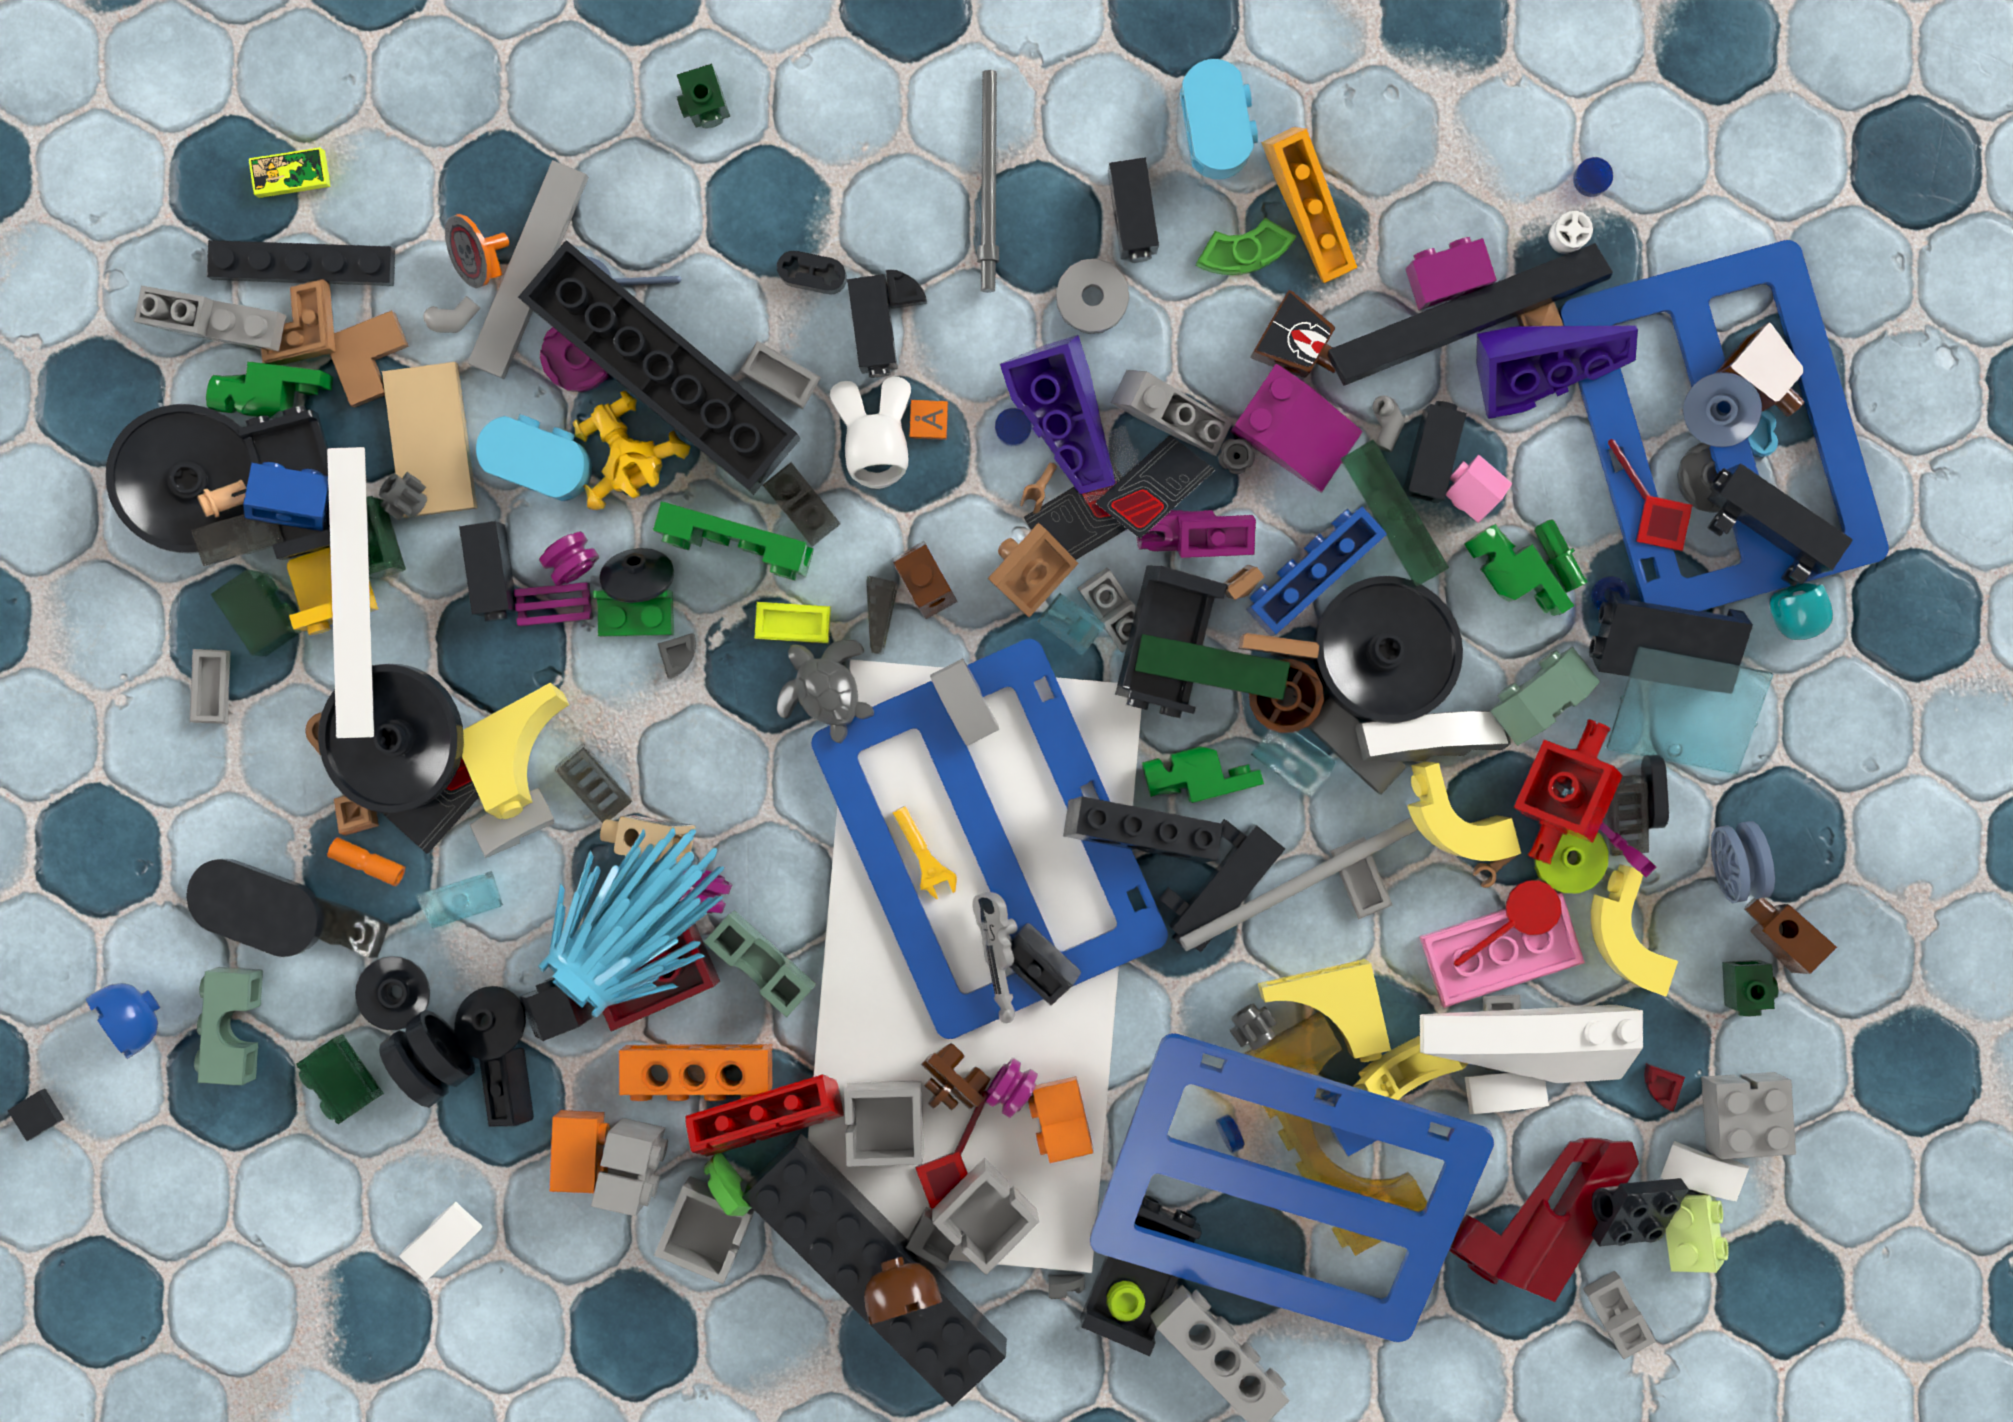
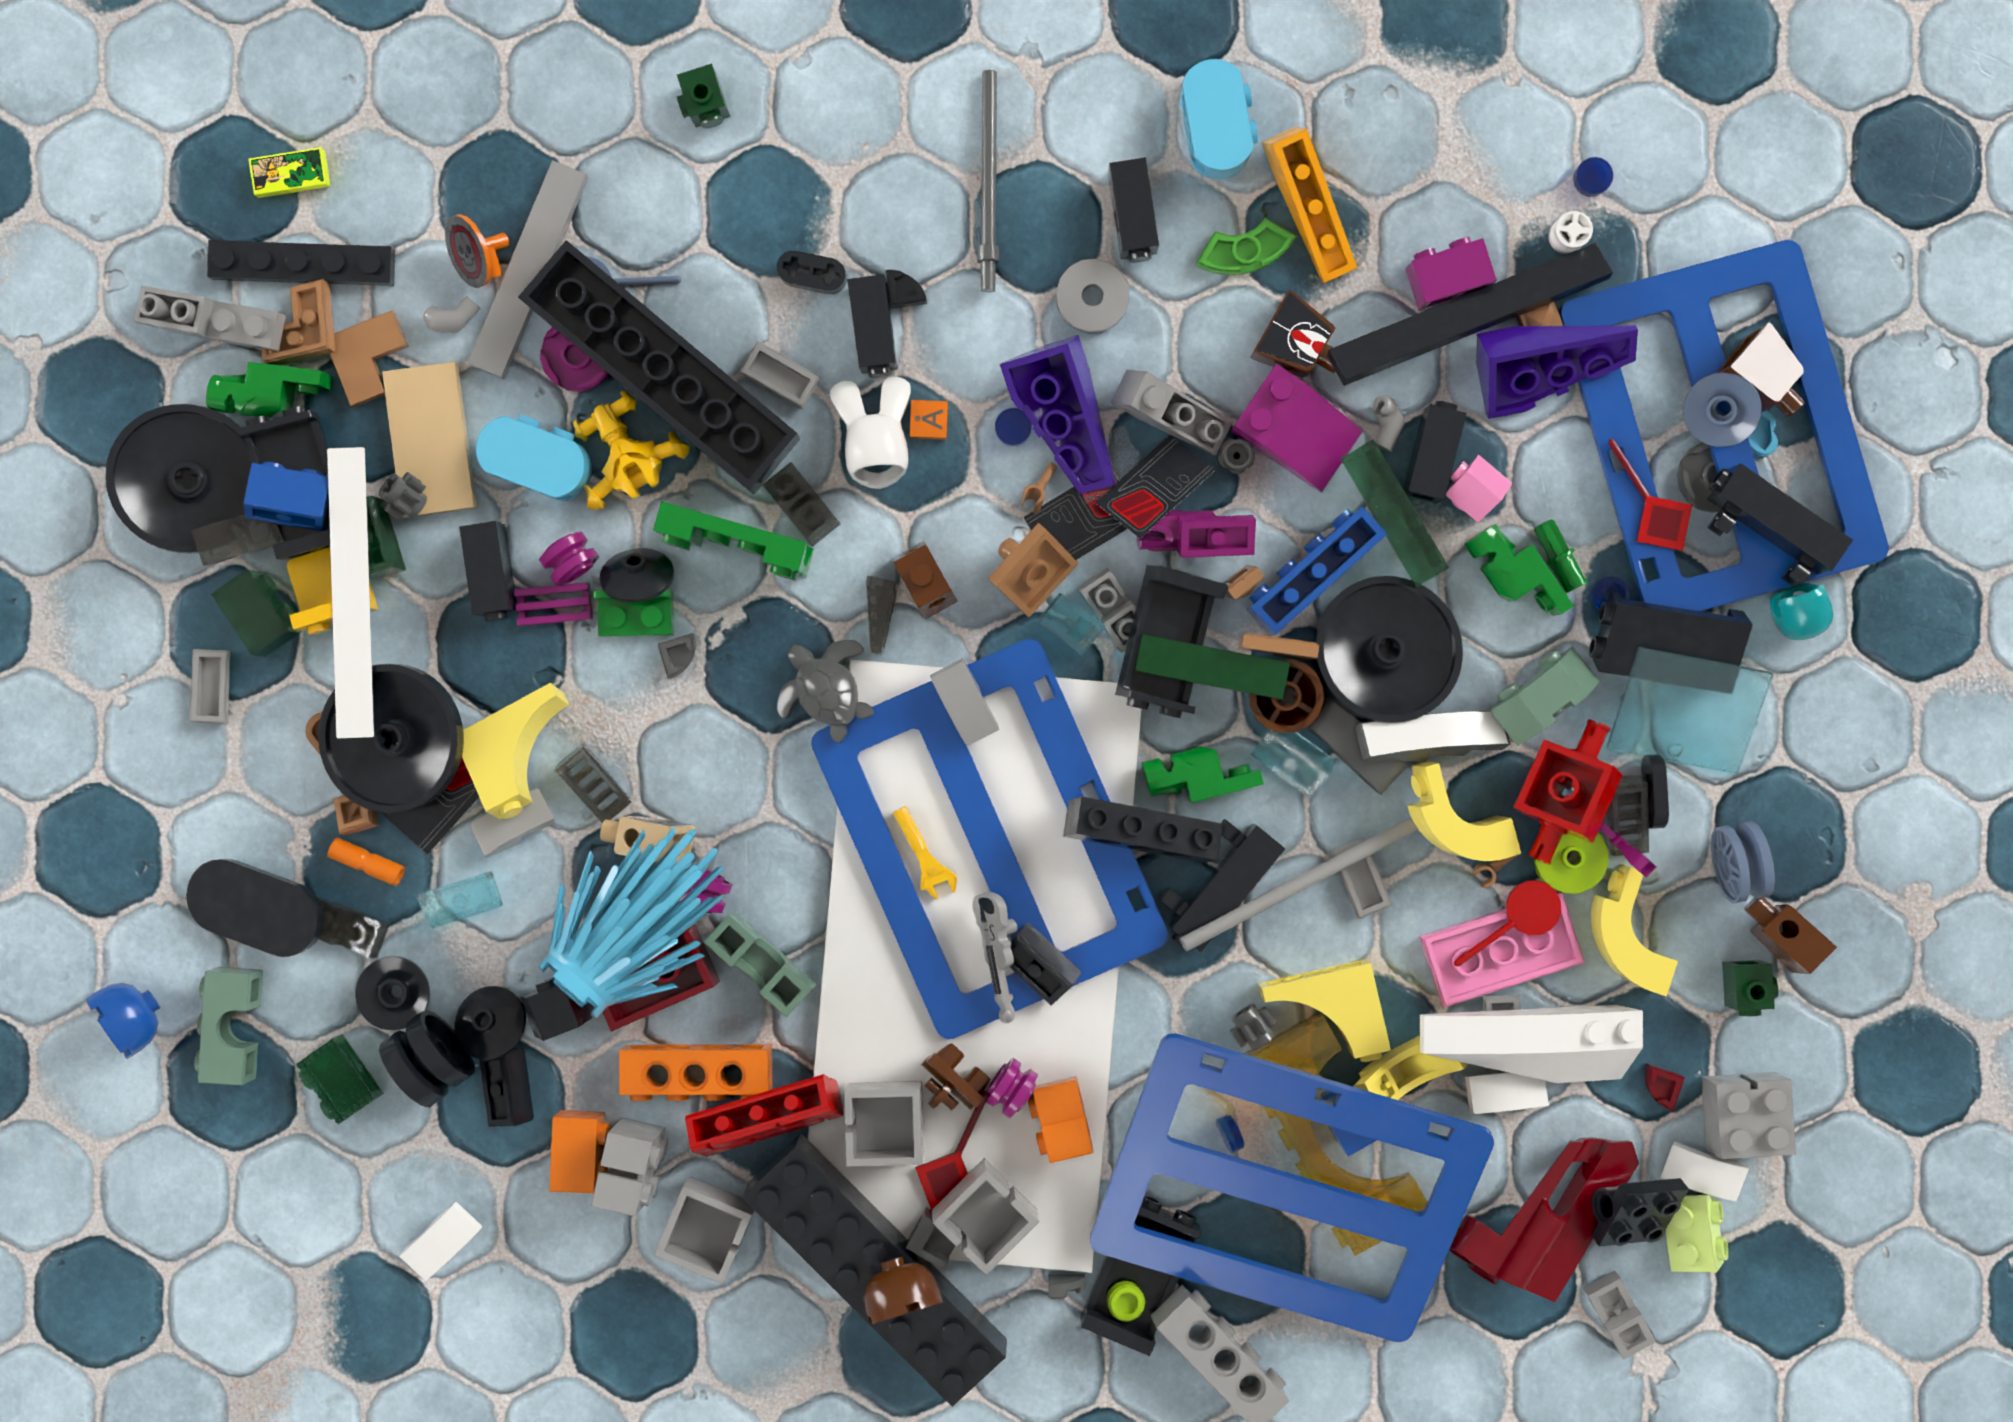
black tile [7,1089,64,1142] -> none
light nougat pin [198,480,246,518] -> none
bright green tile [704,1153,752,1216] -> none
neon yellow tile [754,602,831,644] -> none

